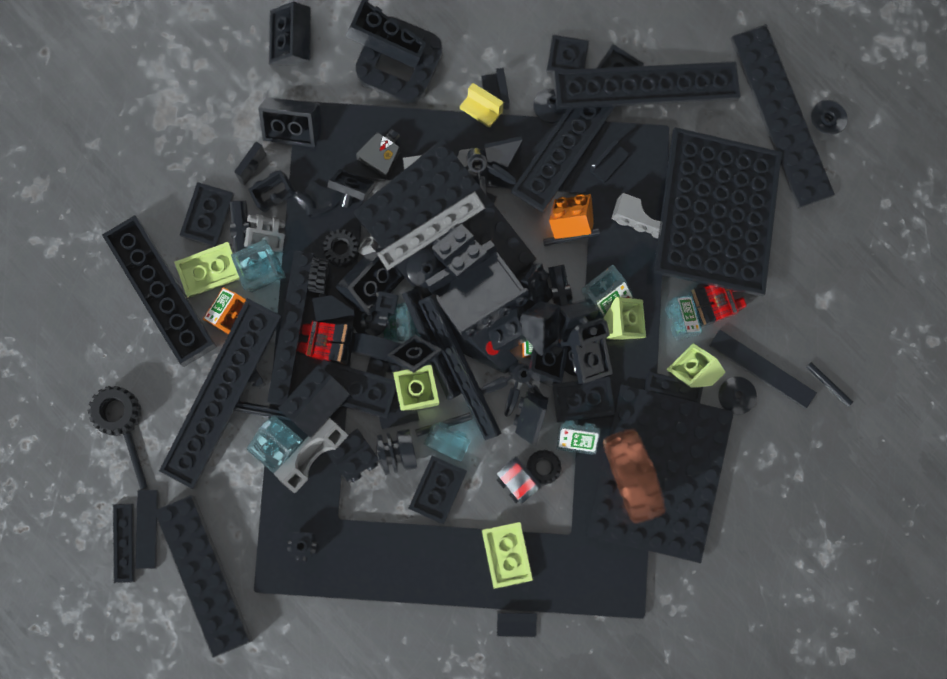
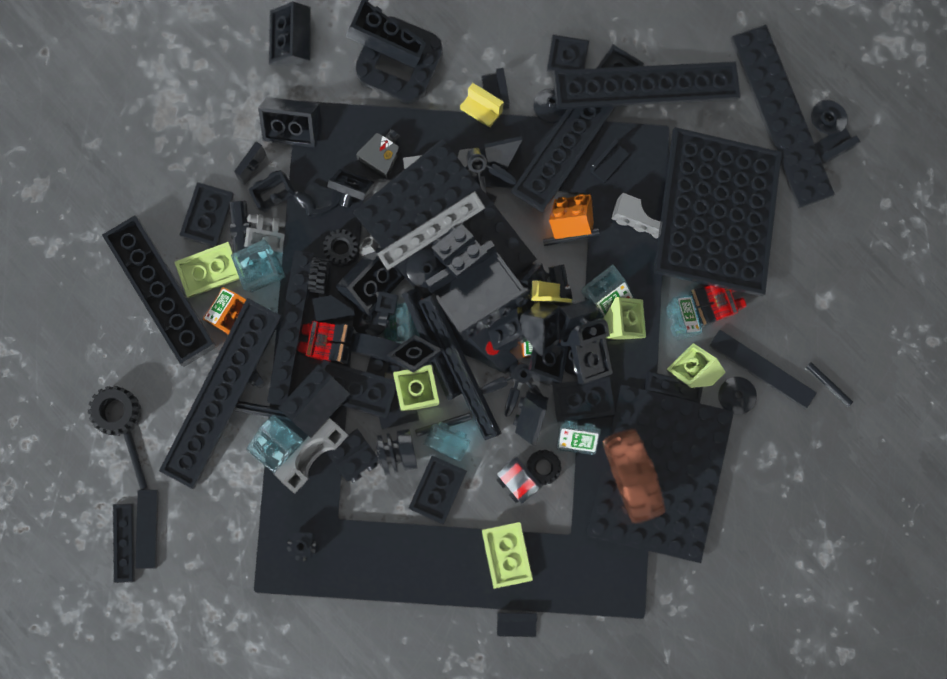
black brick [154,495,253,658] -> none
none -> light yellow panel [532,281,572,303]
none -> black panel [815,128,861,164]

